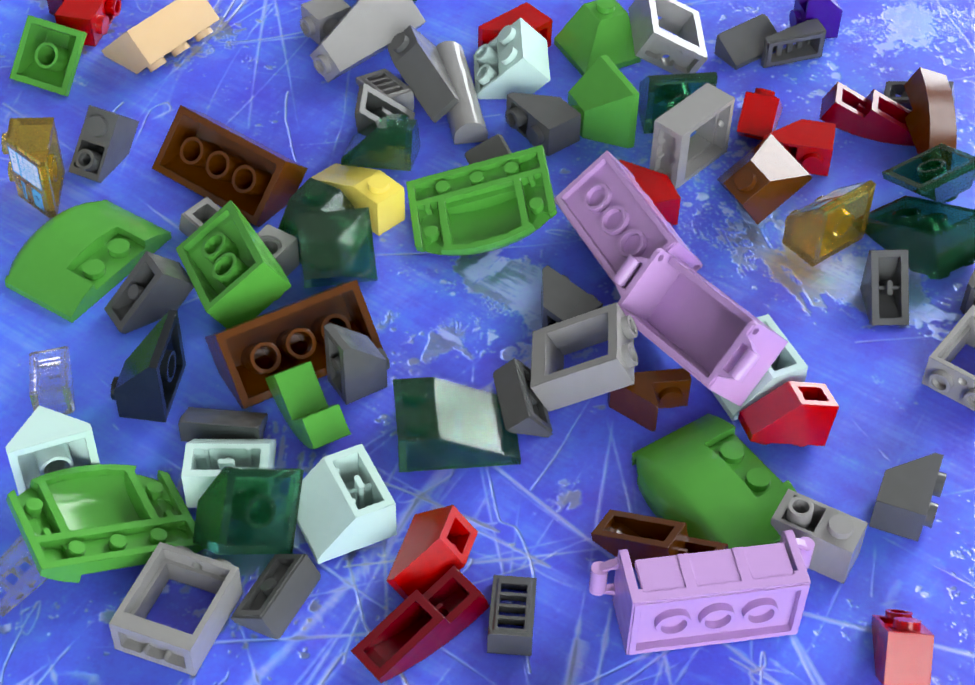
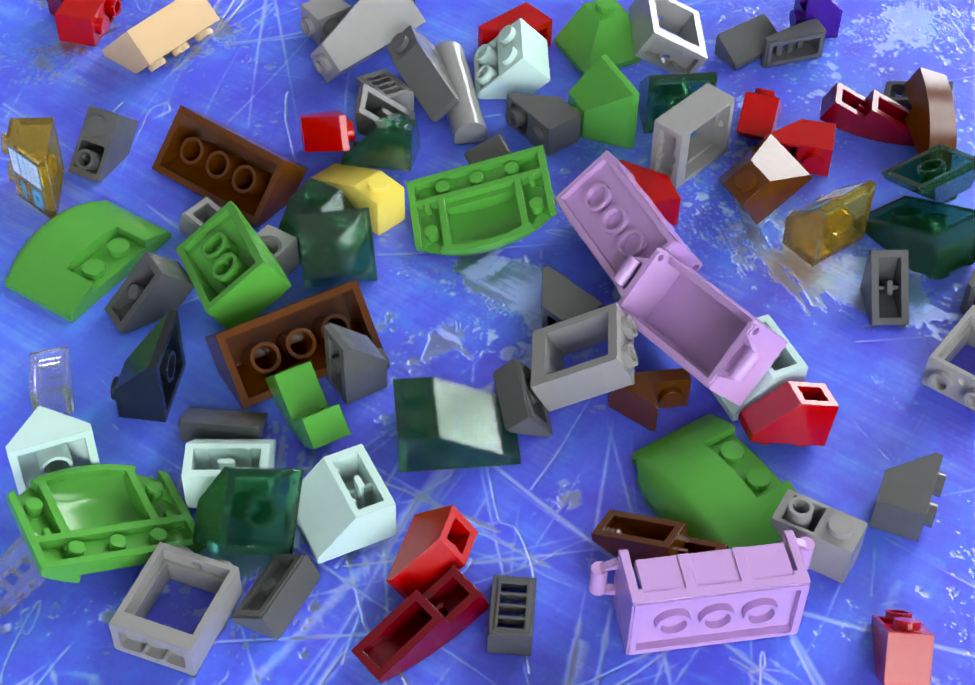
bright green slope [9,15,87,97] -> none
none -> red slope [299,110,355,152]

